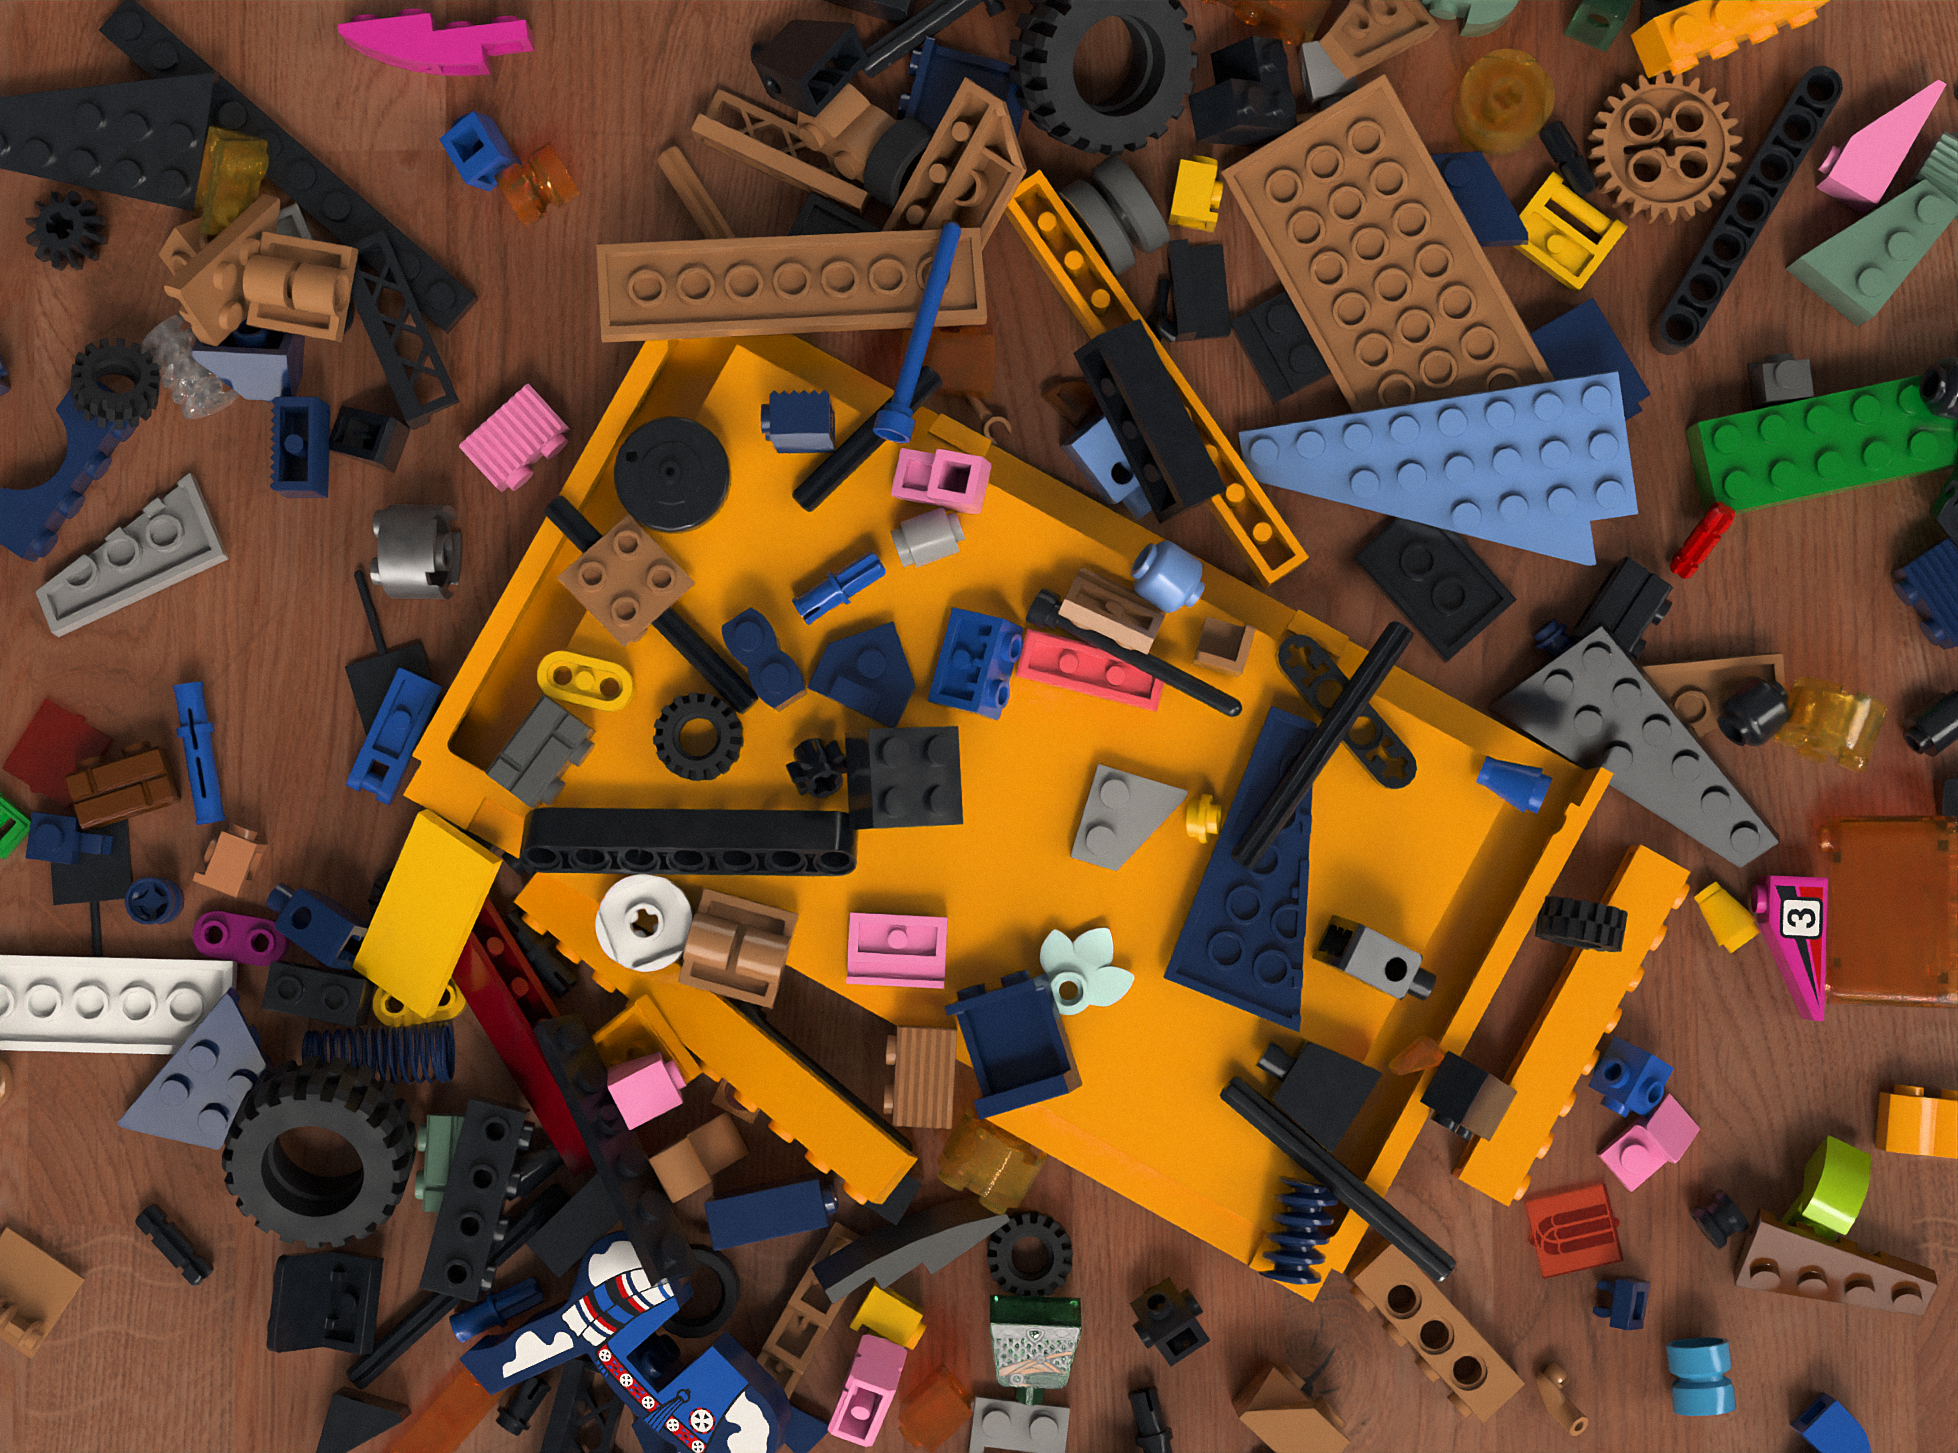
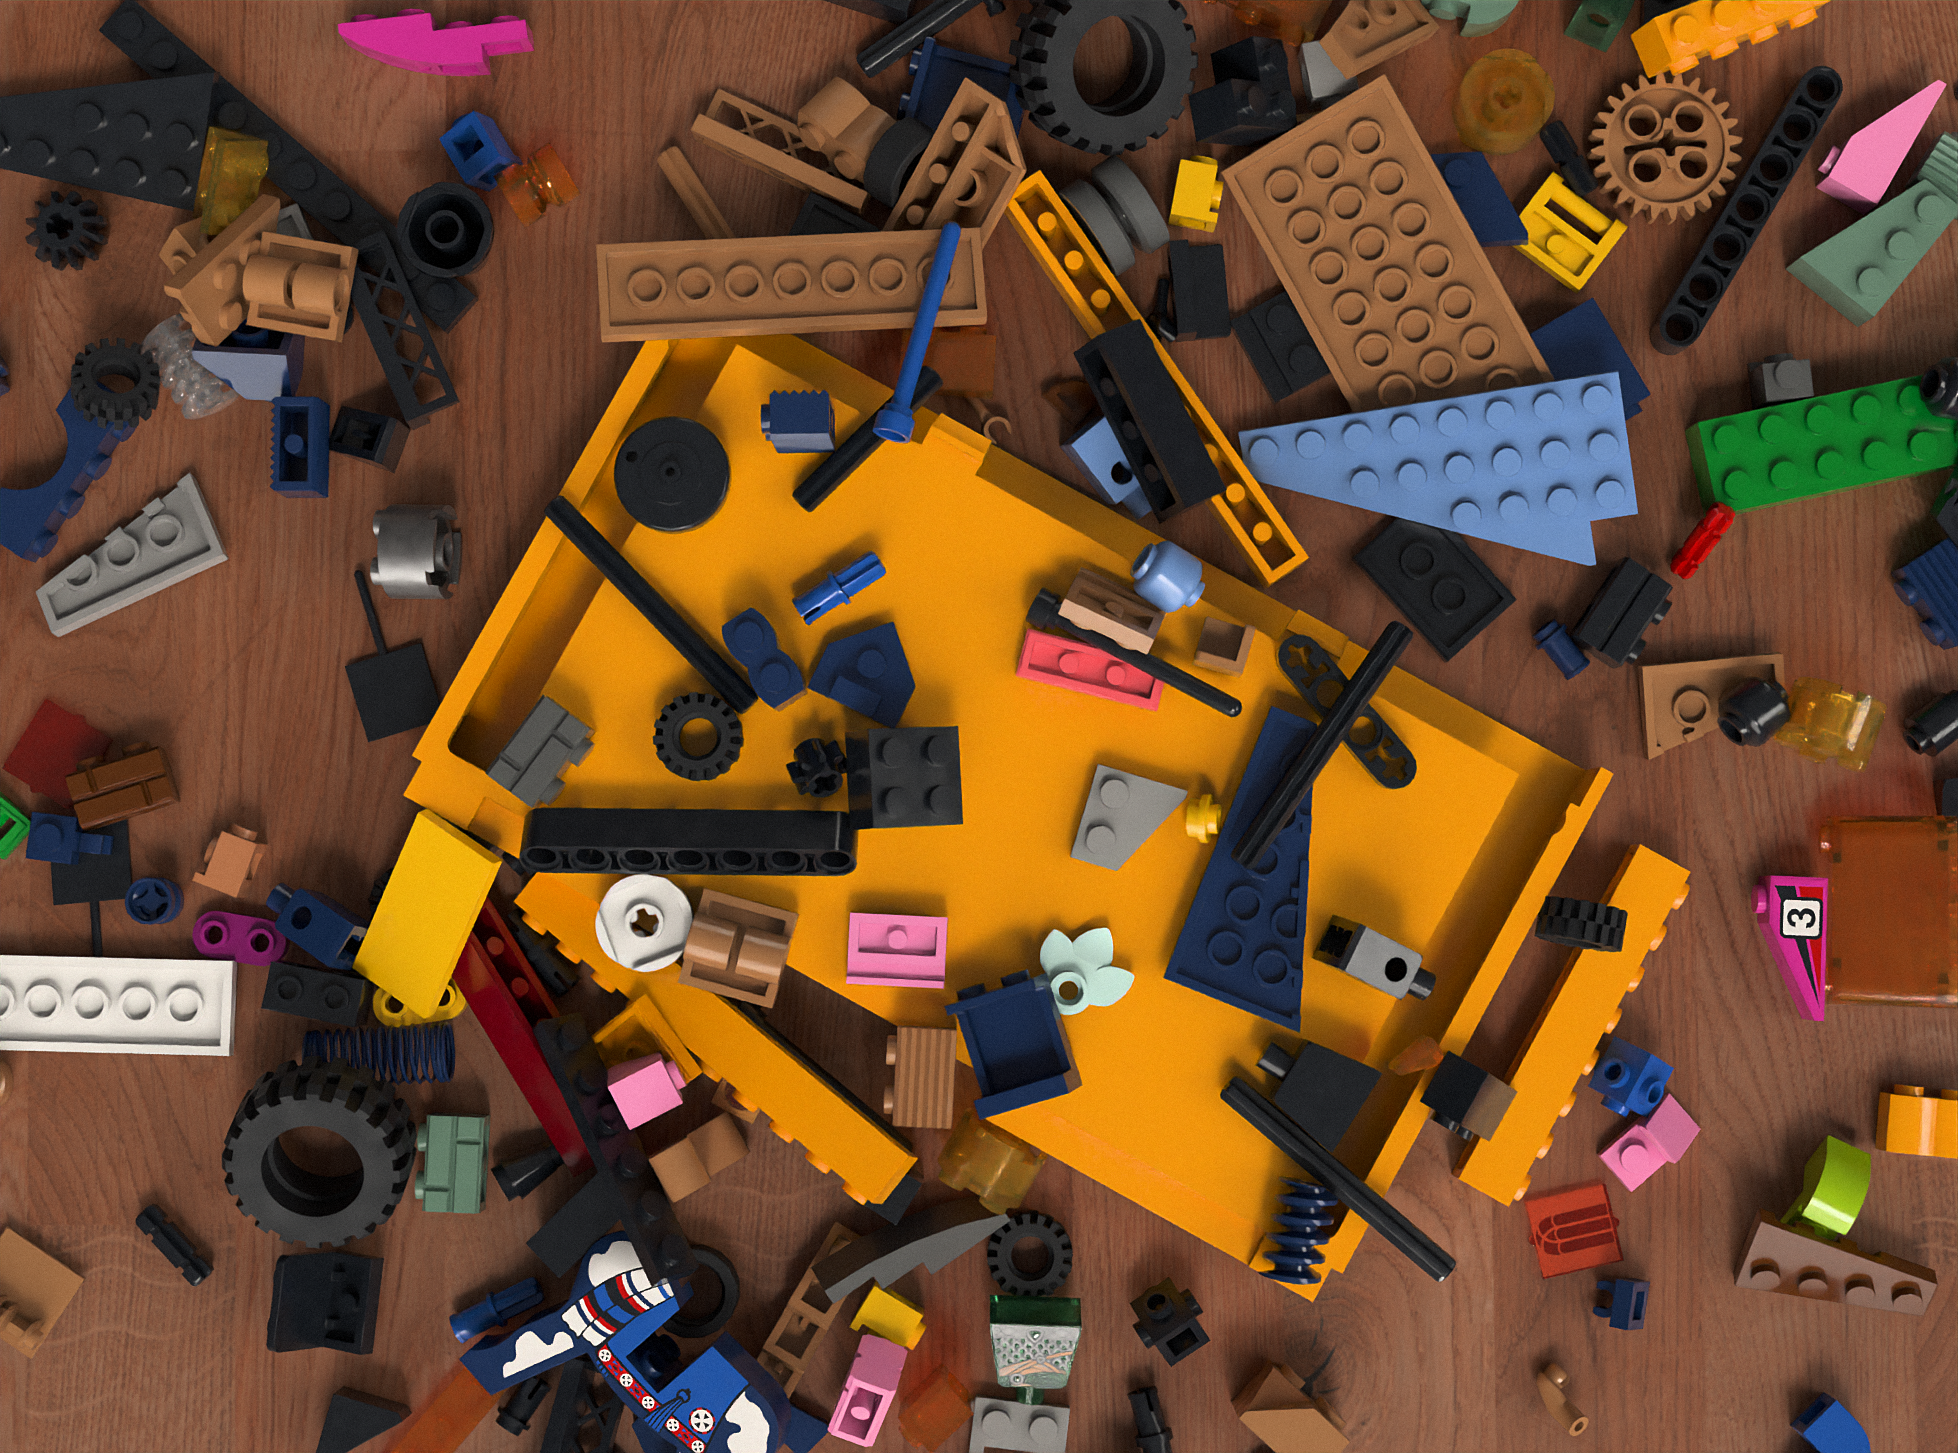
wing [117,987,276,1150] -> none
blue pin [172,681,226,825] -> none
blue plate [346,667,445,806] -> none
black axle [346,1183,570,1390] -> none
black brick [419,1095,536,1302] -> none
bright pink brick [459,383,571,493] -> none
yellow plate [537,651,635,712] -> none
medium nougat hinge [557,514,695,647] -> none
dark blue brick [704,1171,839,1251] -> none
black torso [751,19,869,117] -> none
light grey brick [890,506,965,568] -> none
bright pink brick [891,448,992,514] -> none
blue bracket [927,608,1023,720] -> none
medium nougat brick [1347,1238,1525,1423] -> none
blue cone [1476,756,1553,813] -> none
wing [1488,620,1780,868] -> none
dark azure wheel [1666,1337,1736,1416] -> none
black wheel [1689,1189,1750,1250] -> none
yellow cone [1693,881,1761,954] -> none
none -> black cone [397,182,494,279]

